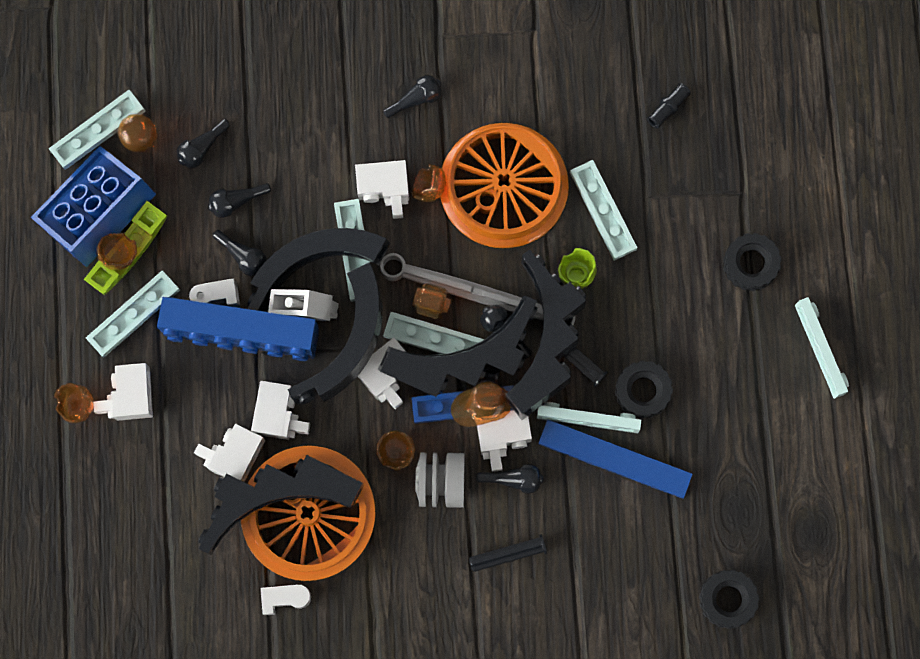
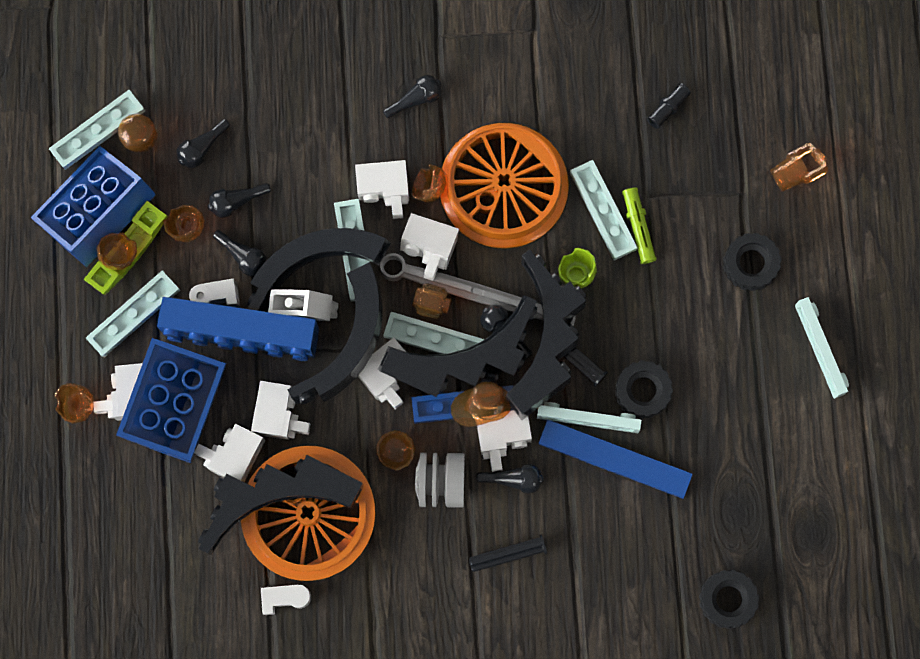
none -> blue slope [116,338,226,463]
none -> clear orange hair [163,205,205,243]
none -> white hinge [400,213,459,281]
none -> lime pin [622,188,657,264]
none -> clear orange piece [770,143,829,192]

